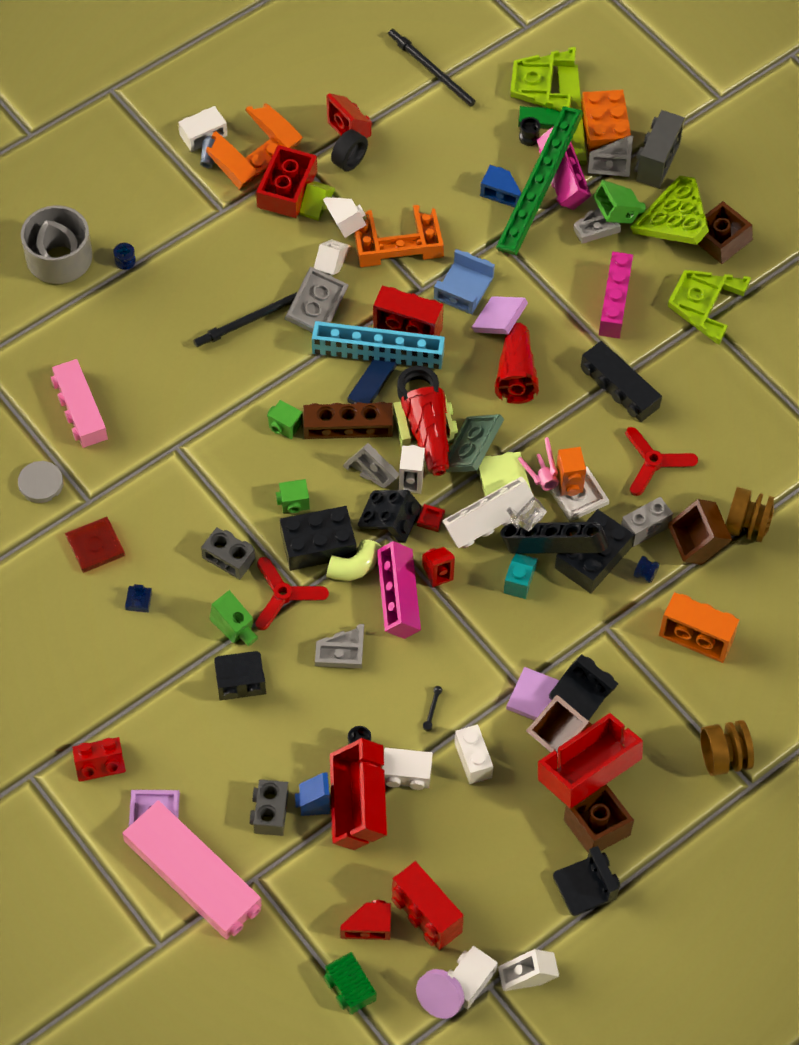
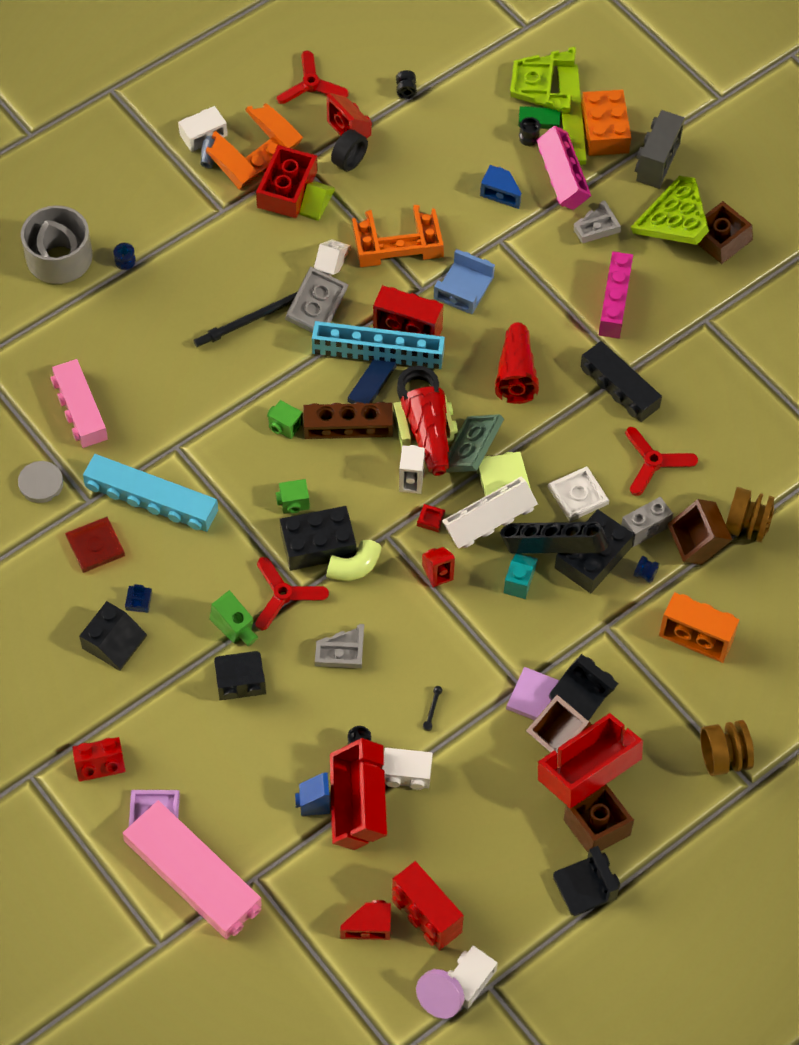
dark grey brick [201,527,255,580] -> none
dark grey brick [250,779,289,836] -> none
white slope [323,197,366,237] -> none
green brick [323,952,377,1015] -> none
light grey wing [343,443,399,488] -> none
black bracket [358,490,421,543] -> none
dark pink brick [377,541,421,639] -> none
black bar [388,29,476,107] -> none
white brick [454,724,493,785] -> none
lavender tile [472,296,528,334] -> none
green tile [496,106,583,256] -> none
white slope [498,949,559,991] -> none
clear bracket [506,496,547,532] -> none
bright pink plant [518,437,559,491] -> none
orange brick [556,446,586,496] -> none
light grey wing [588,136,633,177] -> none
bright green torso [593,180,646,224] -> none
lime wing [667,270,751,345] -> none
none -> black slope [79,601,147,671]
none -> medium azure brick [83,454,218,532]
none -> red piece [276,50,349,104]
none -> black wheel [396,70,417,99]

